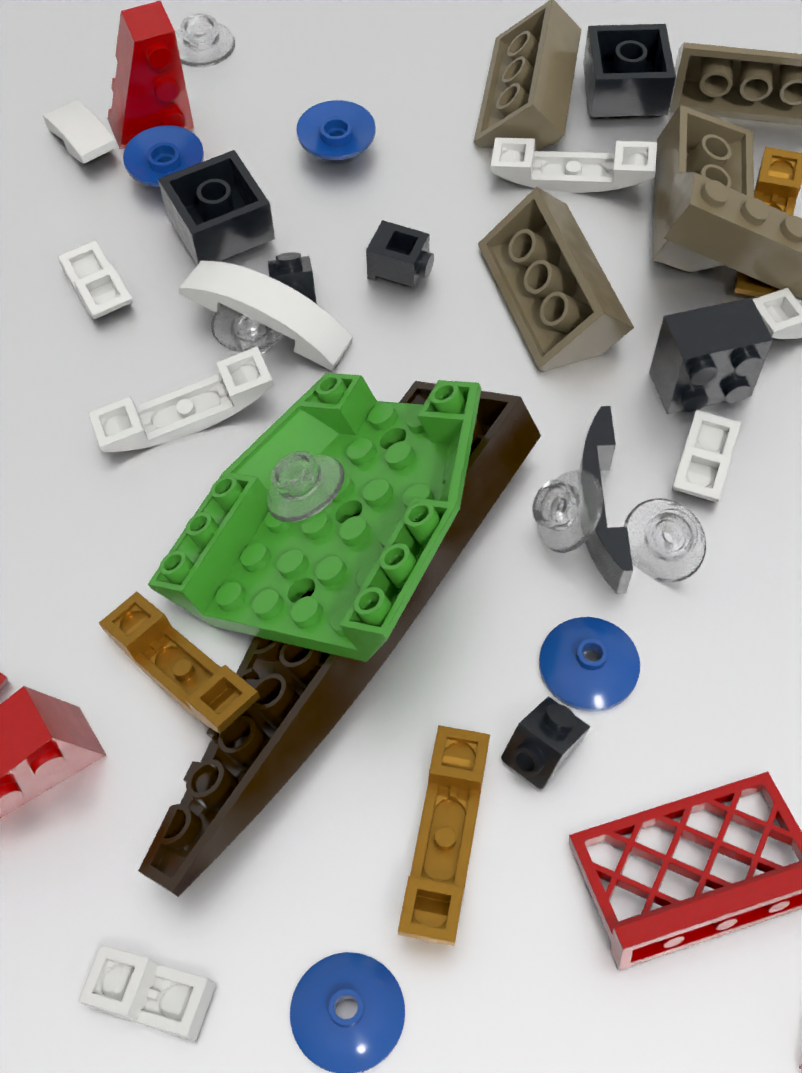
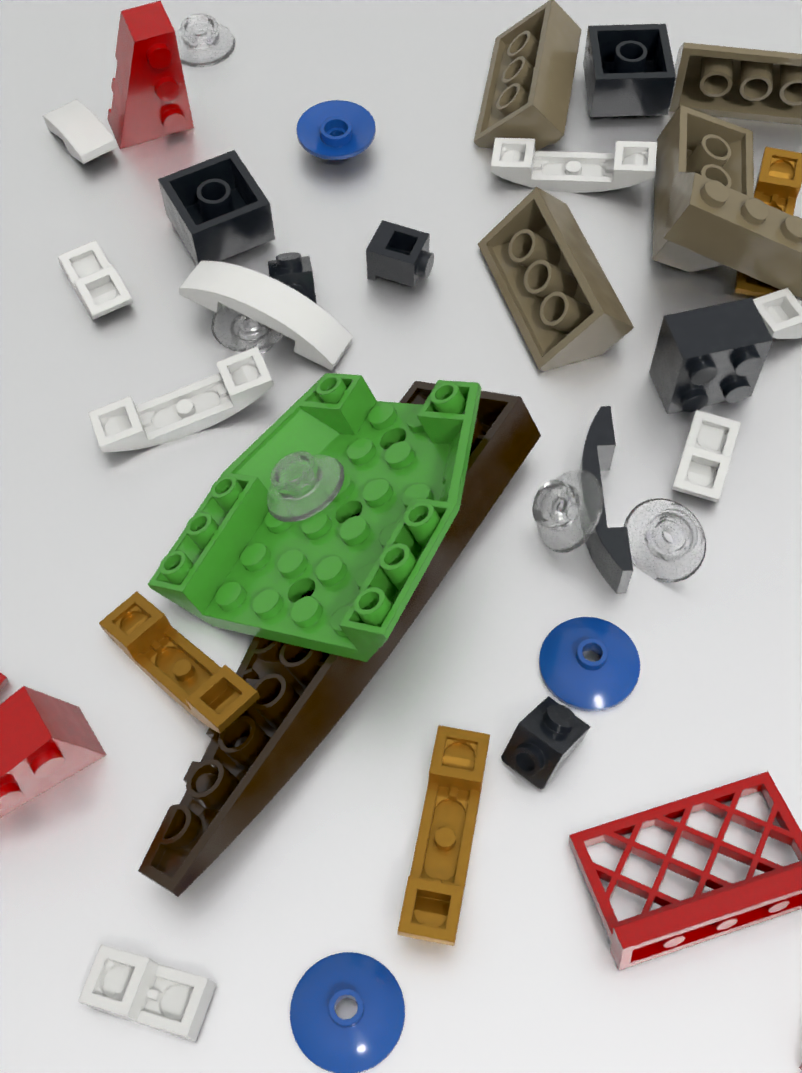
blue dish [123,126,204,187] -> none

